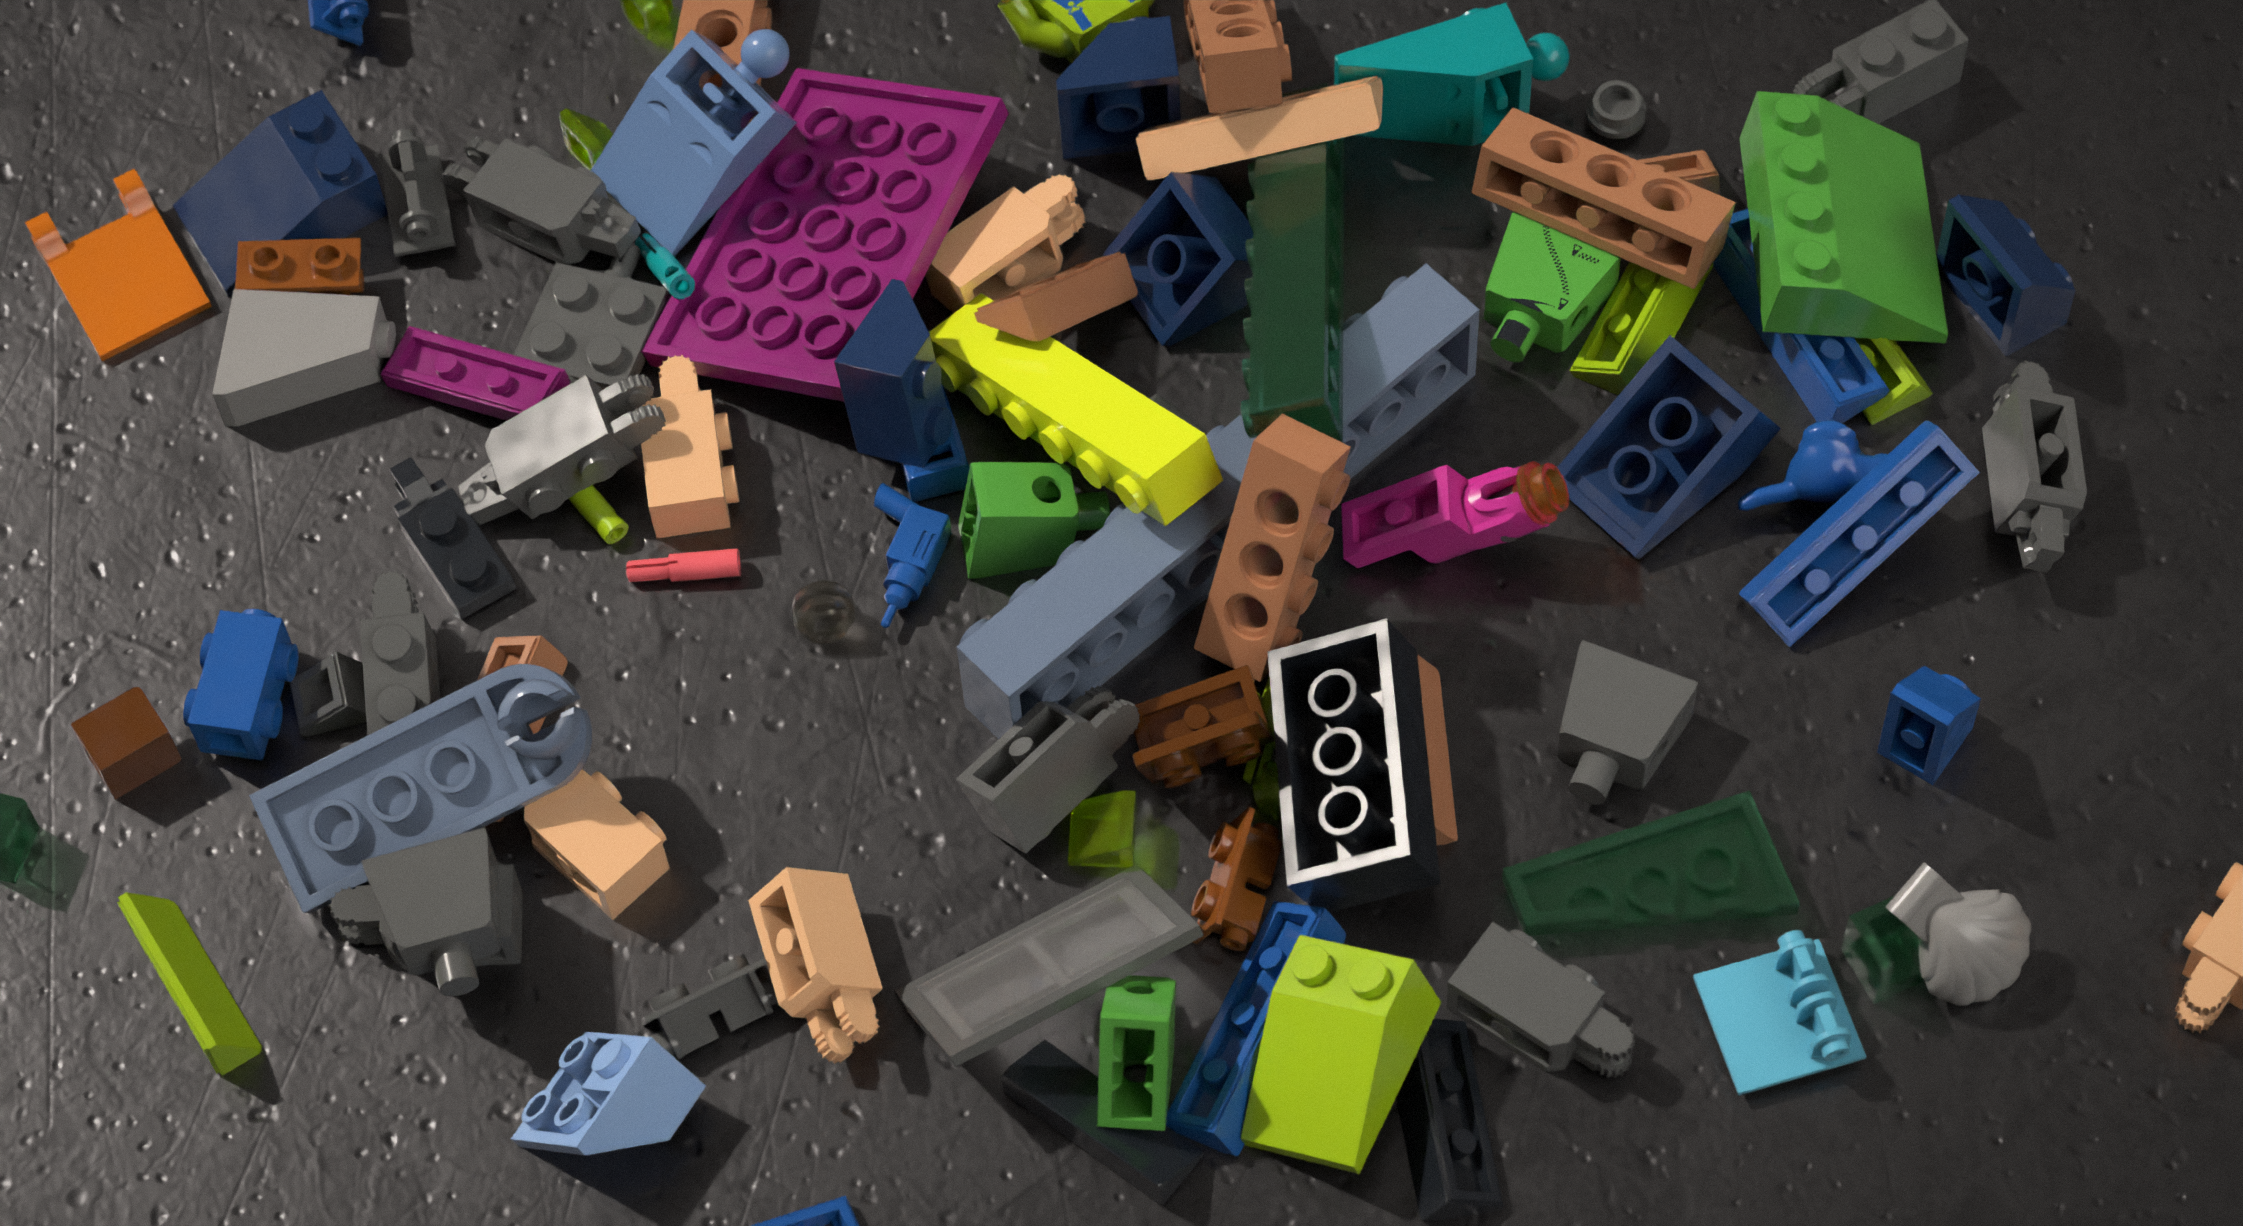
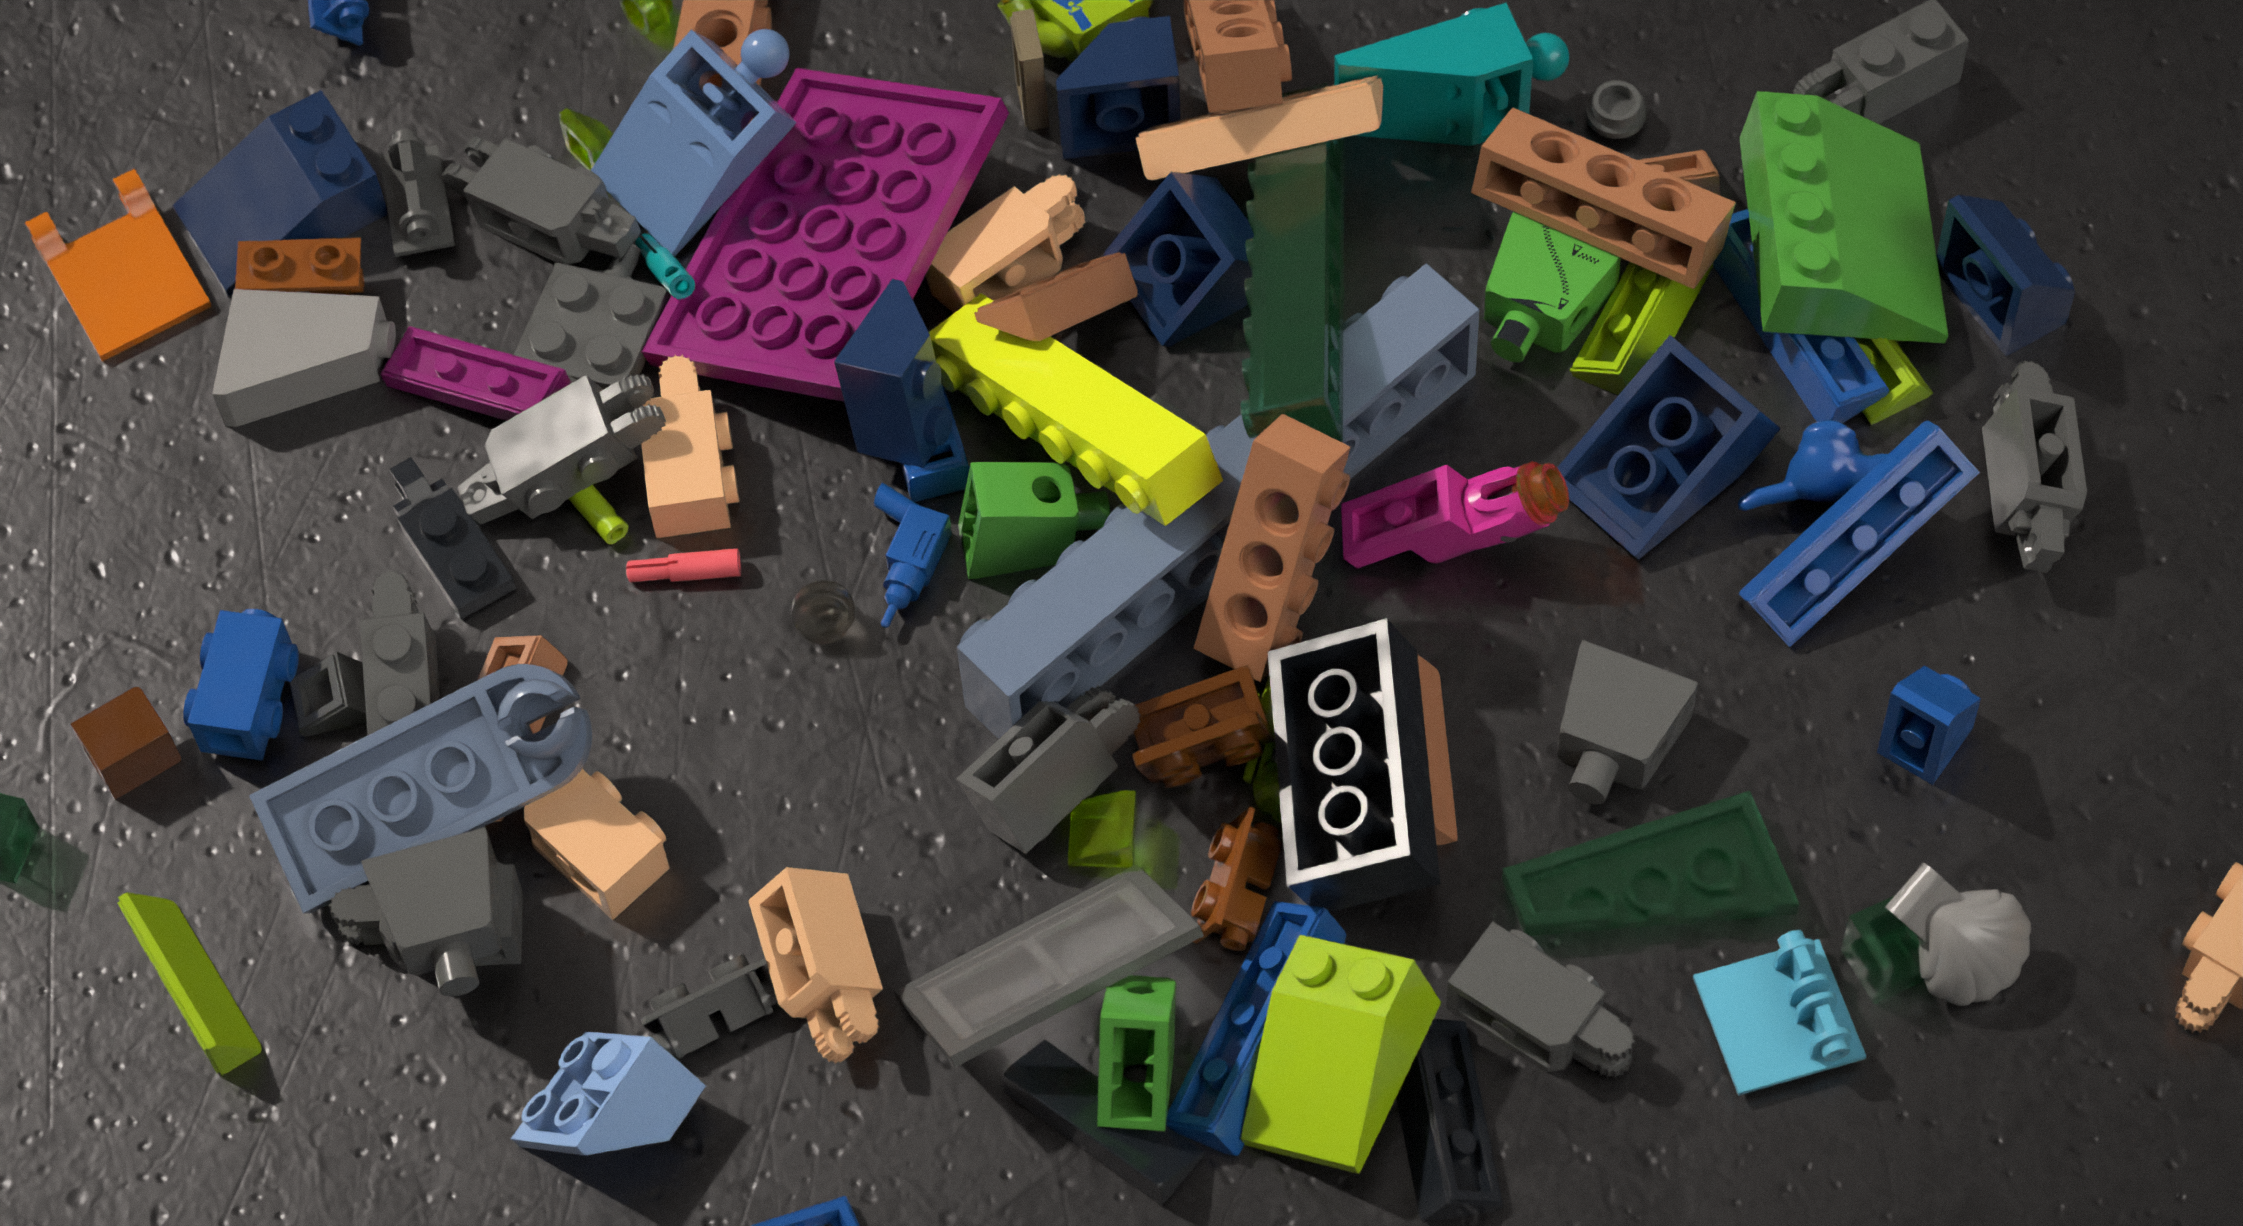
none -> dark tan tile [1010,9,1049,130]

